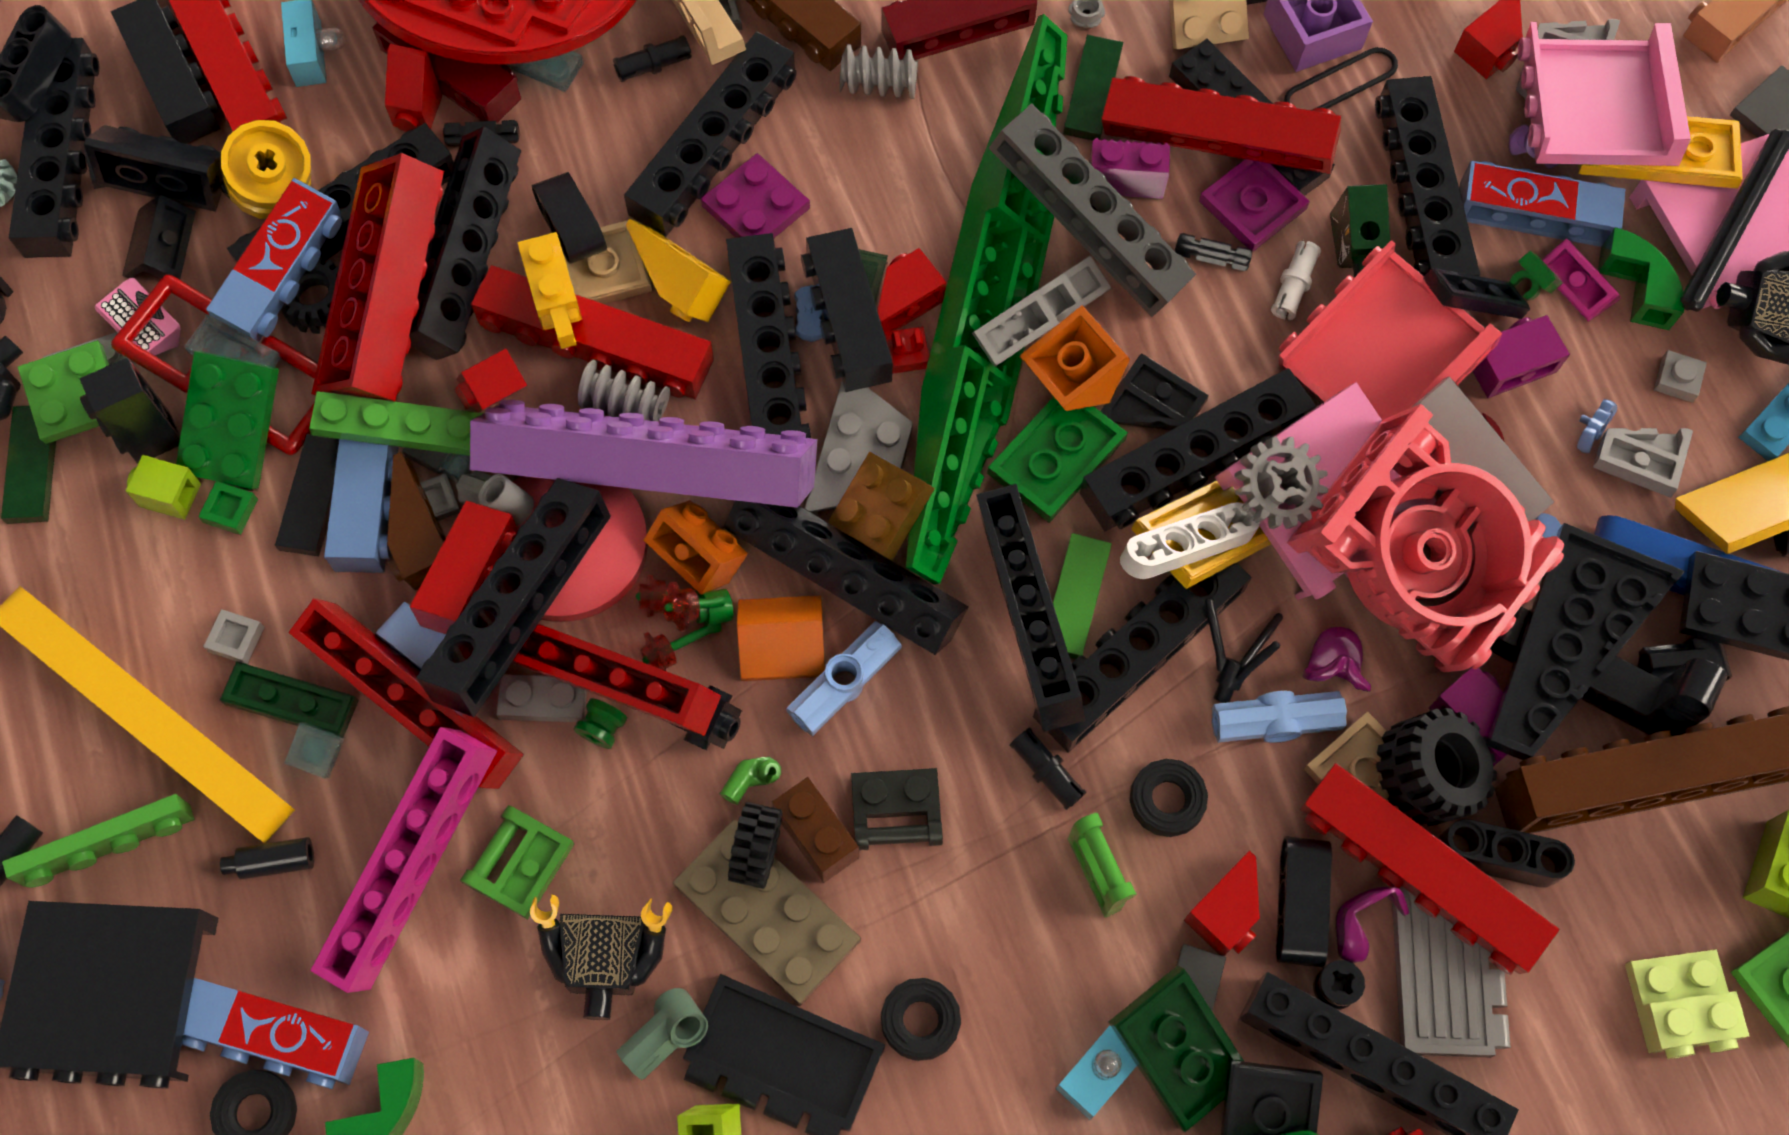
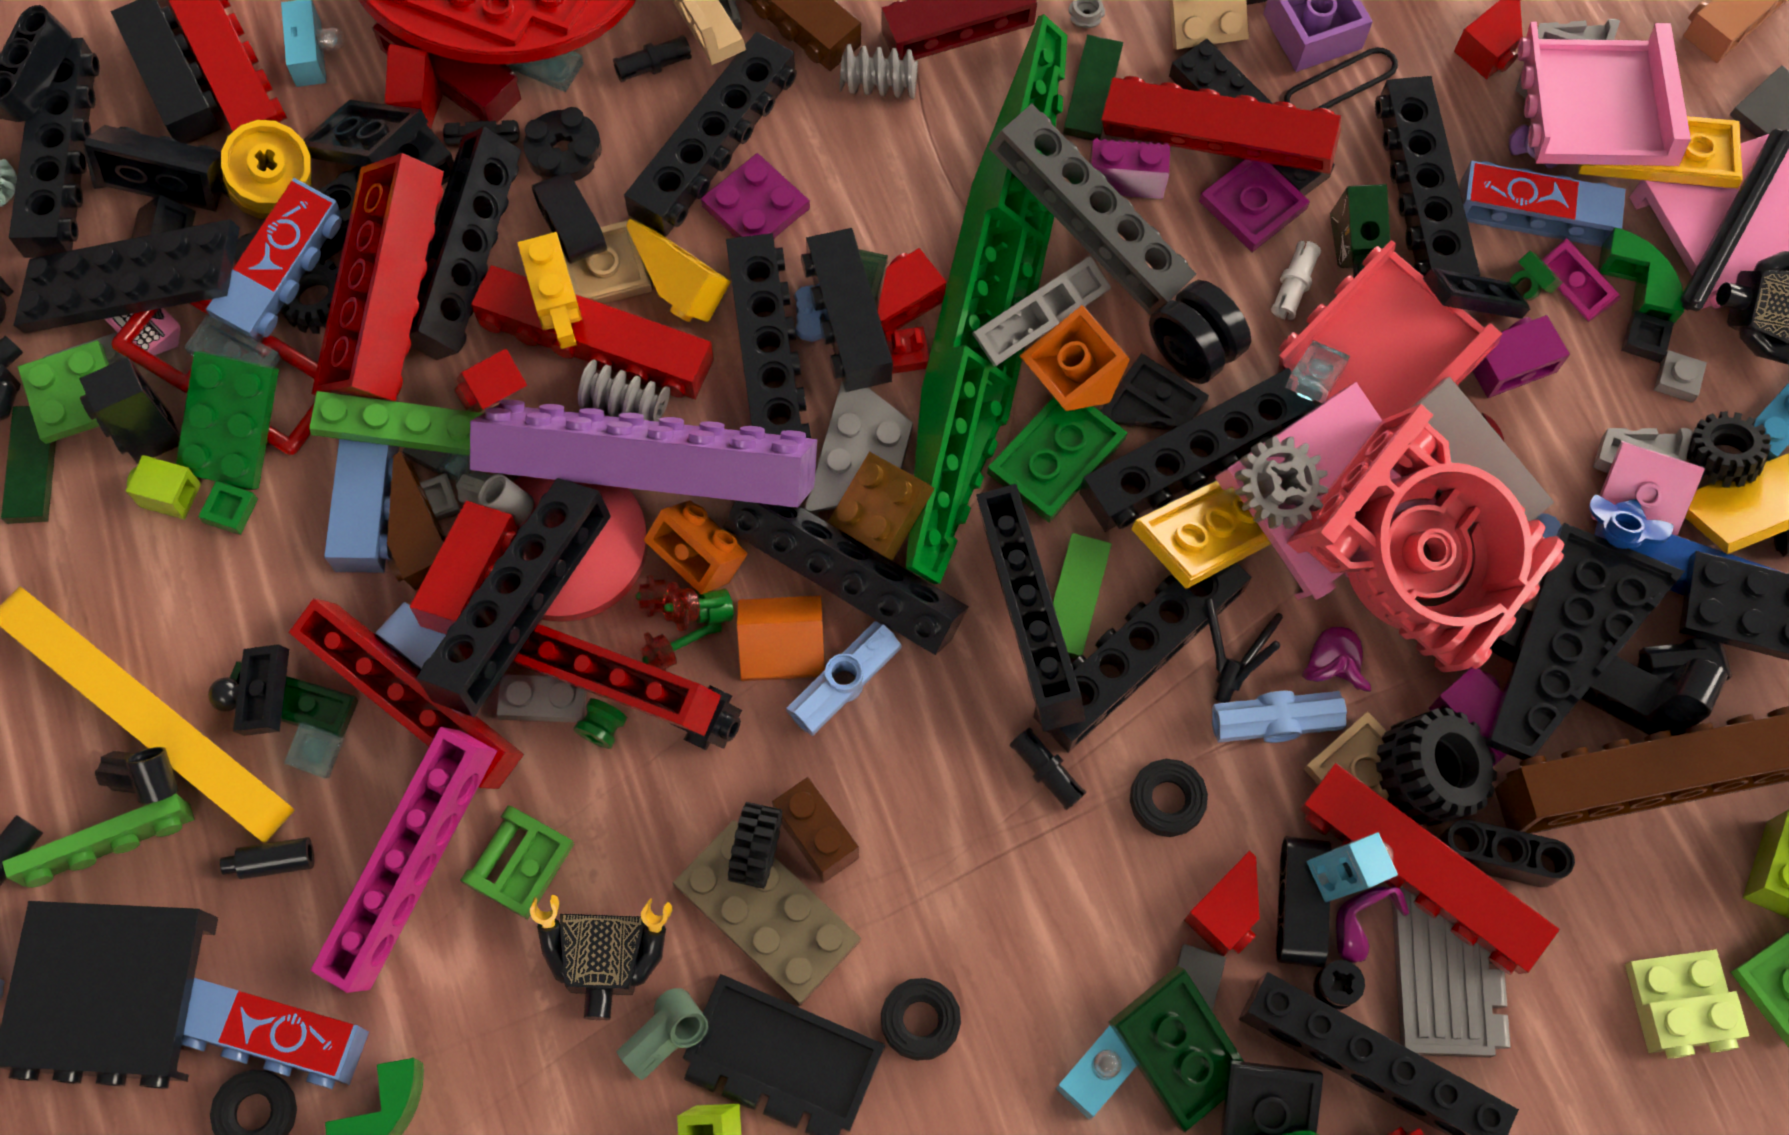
light grey plate [203,609,265,664] -> none
black tile [275,434,339,557] -> none
bright green arm [719,757,781,805] -> none
pearl dark grey plate [851,768,943,850] -> none
bright green plate [1068,813,1137,918] -> none
white beam [1120,502,1260,579] -> none
black axle [1175,233,1252,271] -> none
medium blue piece [1577,399,1617,453] -> none
none -> black plate [13,219,240,334]
none -> black piece [95,747,178,804]
none -> black plate [208,644,290,736]
none -> black plate [303,100,428,167]
none -> black plate [523,107,602,181]
none -> black wheel [1149,279,1252,384]
none -> clear light blue plate [1285,340,1350,404]
none -> medium azure piece [1306,832,1398,902]
none -> blue plate [1589,495,1674,549]
none -> bright pink plate [1591,441,1705,536]
none -> black plate [1621,311,1674,363]
none -> black tyre [1687,411,1771,488]

